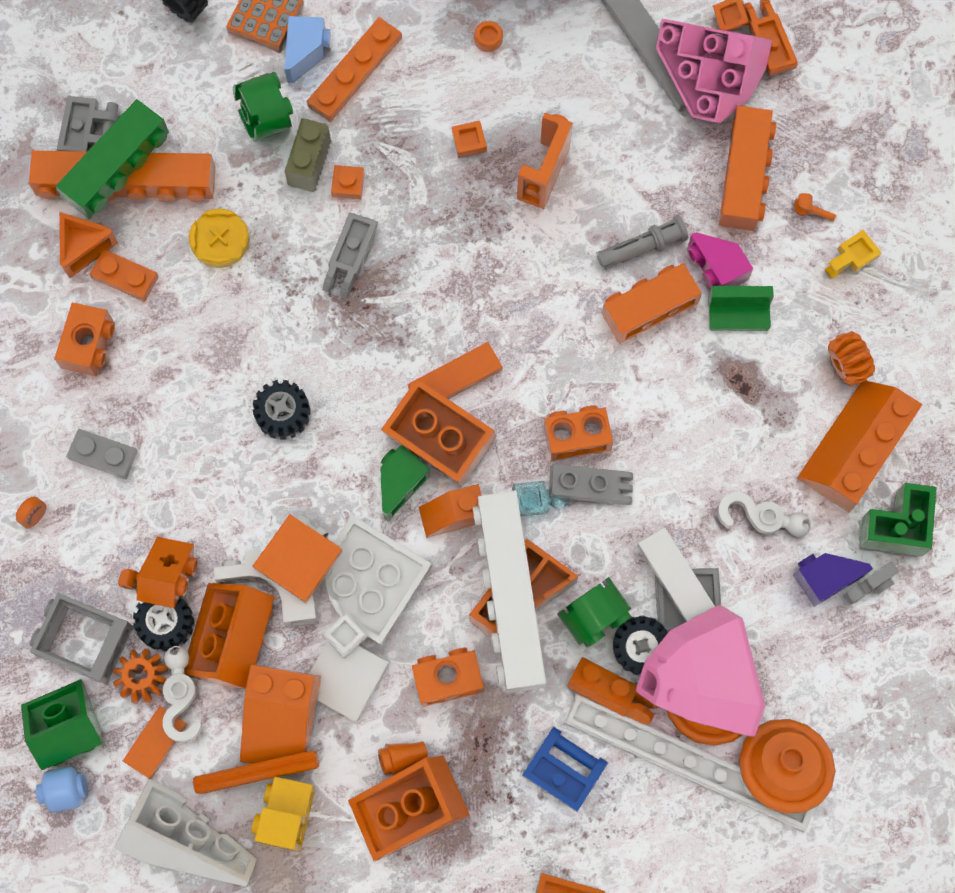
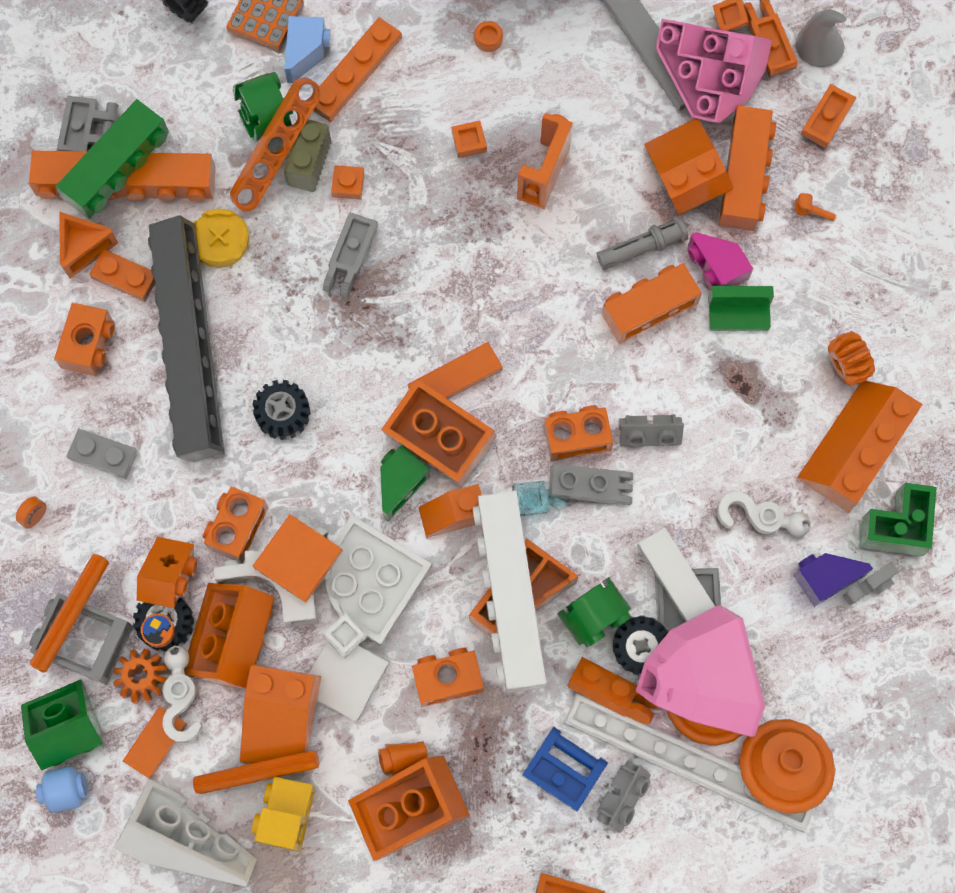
orange hand [118,569,139,590] -> none
yellow plate [825,230,882,279] -> none
none -> orange axle [30,553,109,673]
none -> tile [141,614,175,648]
none -> dark grey brick [148,215,225,462]
none -> orange brick [203,486,269,564]
none -> orange beam [230,77,321,211]
none -> light grey hinge [597,761,651,833]
none -> light grey hinge [619,414,684,447]
none -> orange slope [644,118,734,215]
none -> light grey hat [795,9,846,67]
none -> orange plate [800,84,856,148]

